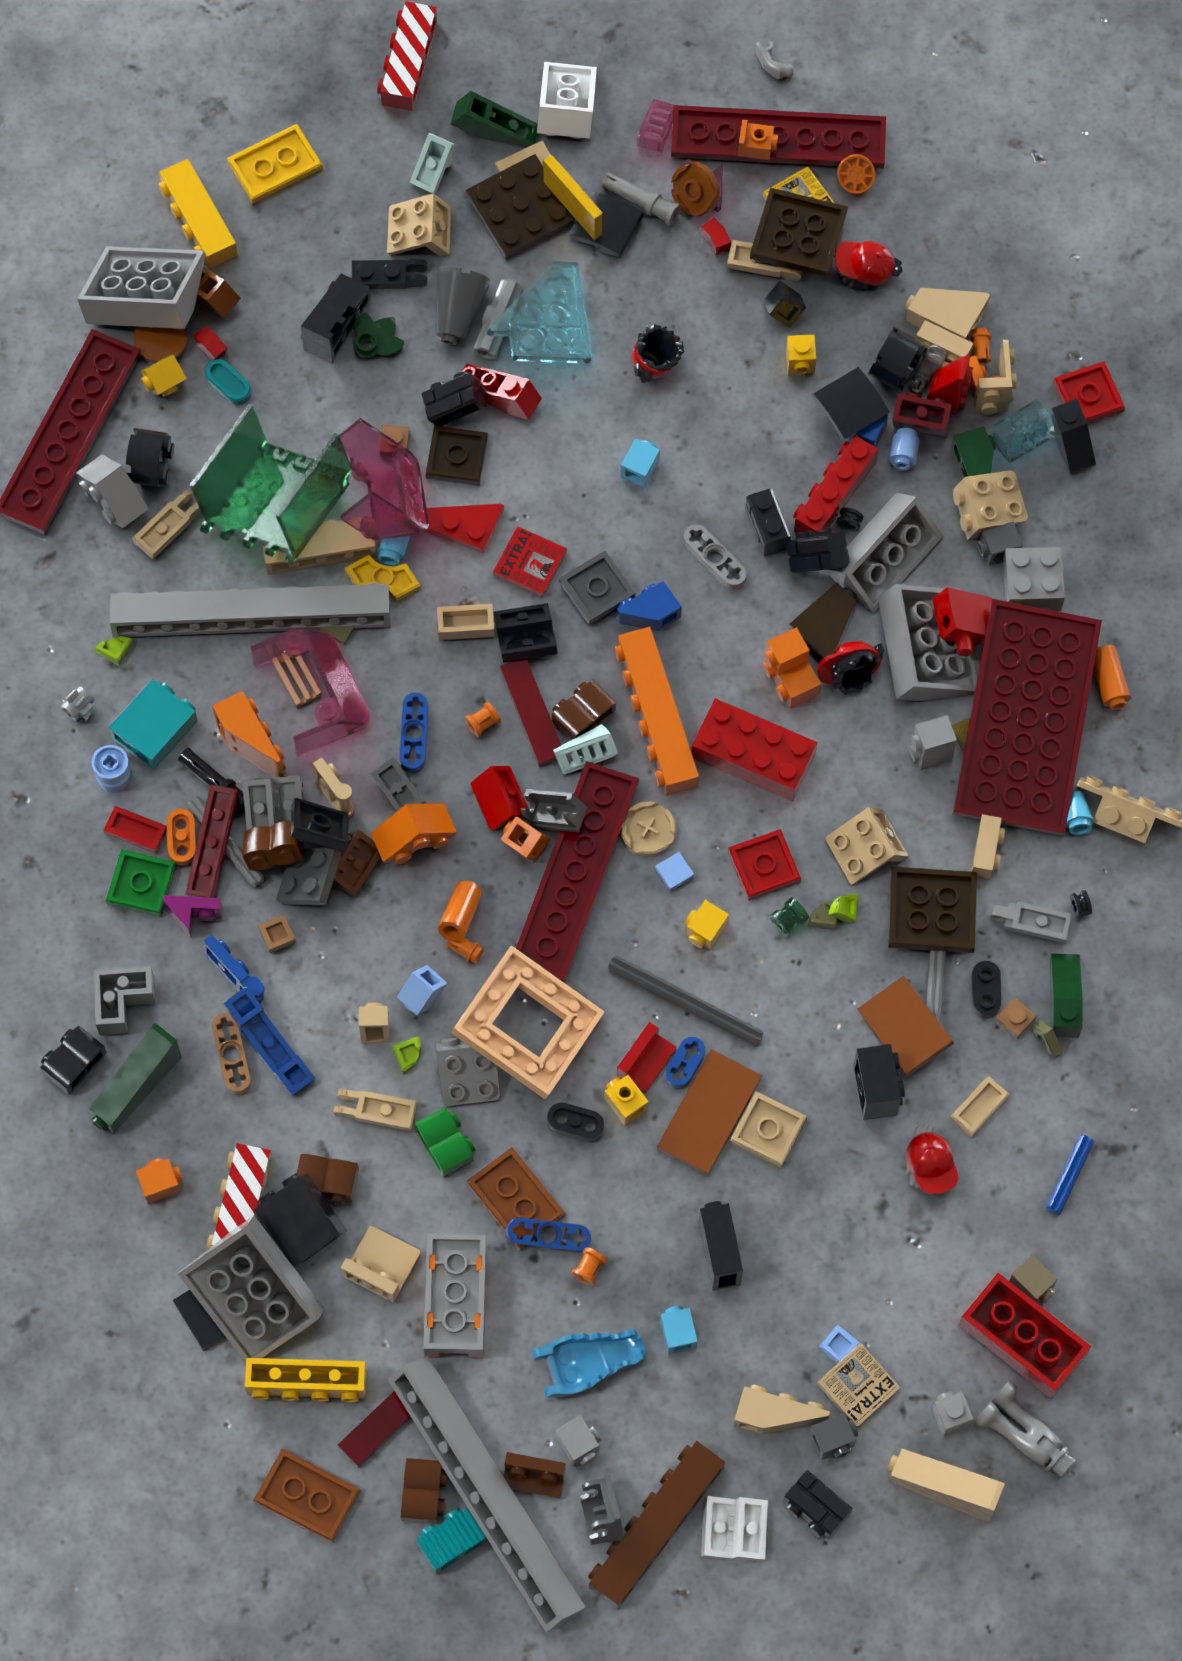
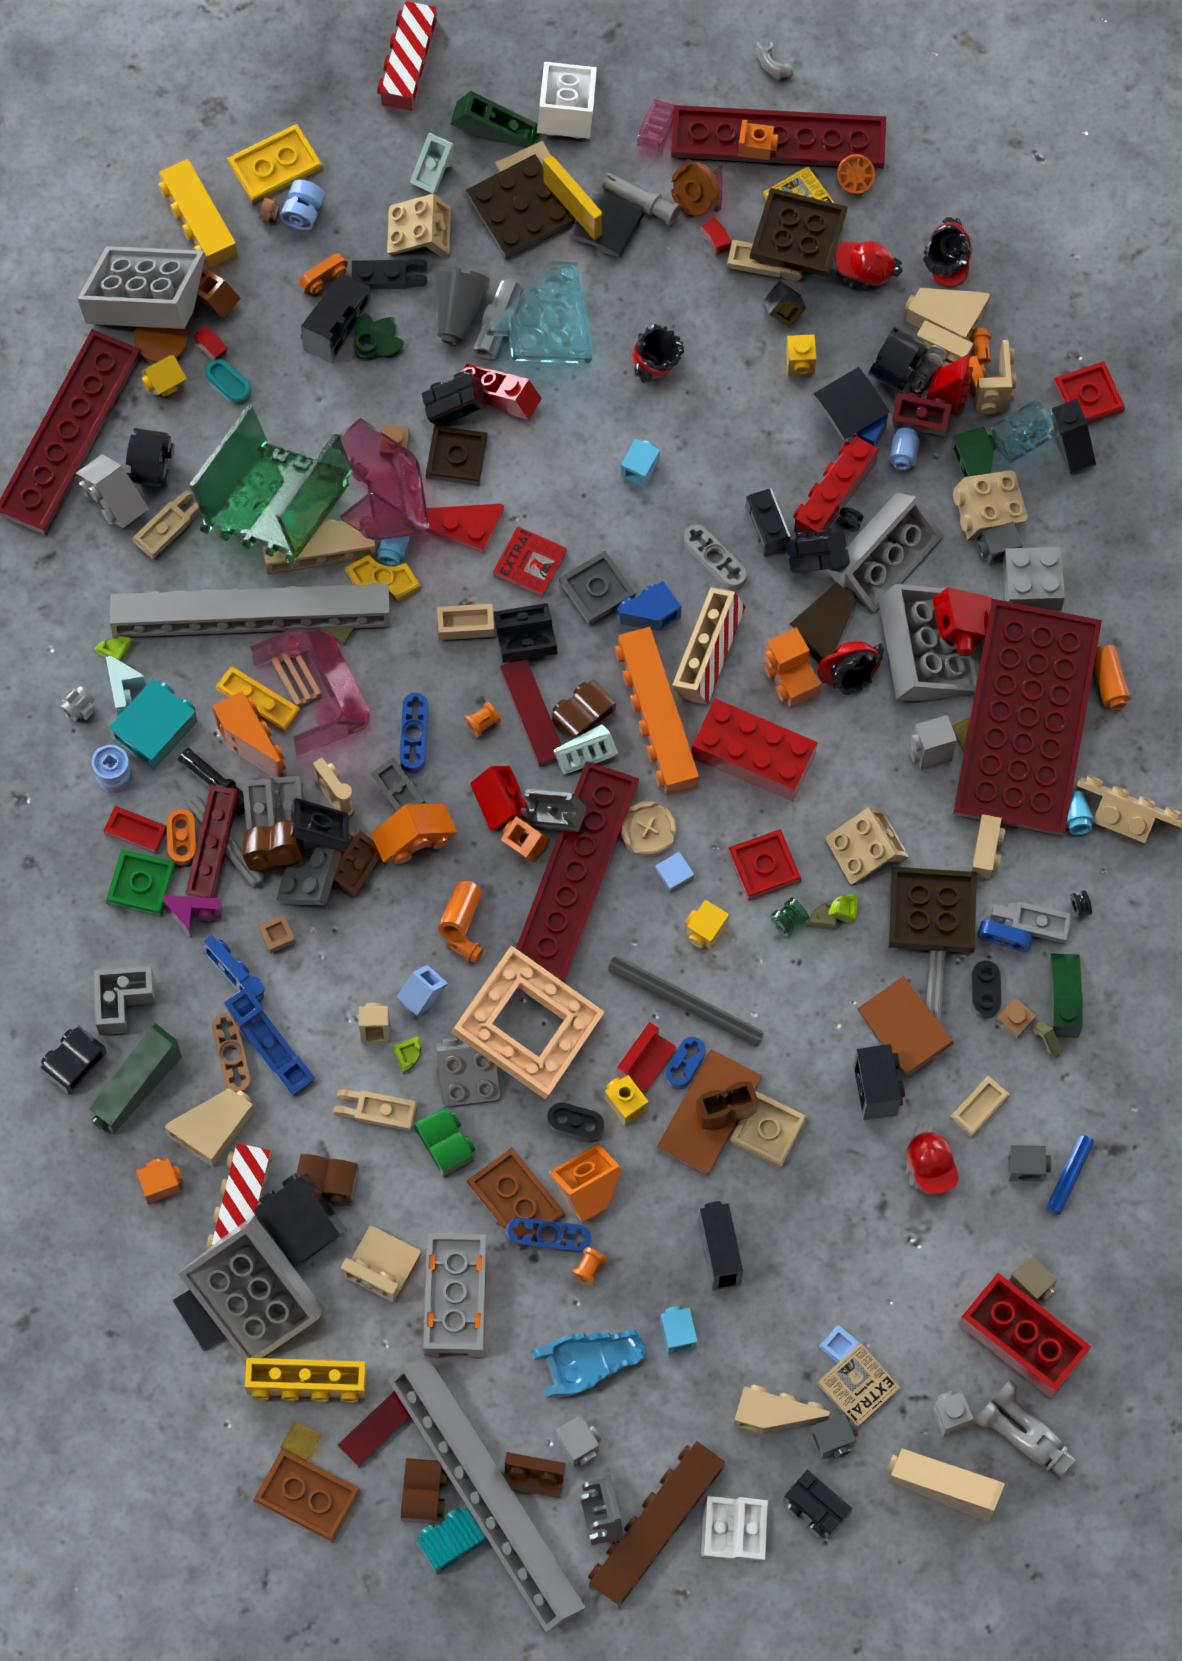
none -> light aqua slope [106,656,146,716]
none -> tan slope [164,1088,254,1167]
none -> yellow tile [215,666,301,733]
none -> medium nougat plate [259,198,280,224]
none -> light blue wheel [280,180,325,231]
none -> clear yellow tile [280,1421,321,1461]
none -> orange plate [298,253,348,294]
none -> orange slope [549,1144,622,1222]
none -> tan brick [672,587,746,705]
none -> reddish brown brick [696,1082,758,1129]
none -> black hair [923,217,973,286]
none -> blue beam [977,920,1033,952]
none -> dark grey brick [1008,1145,1051,1182]

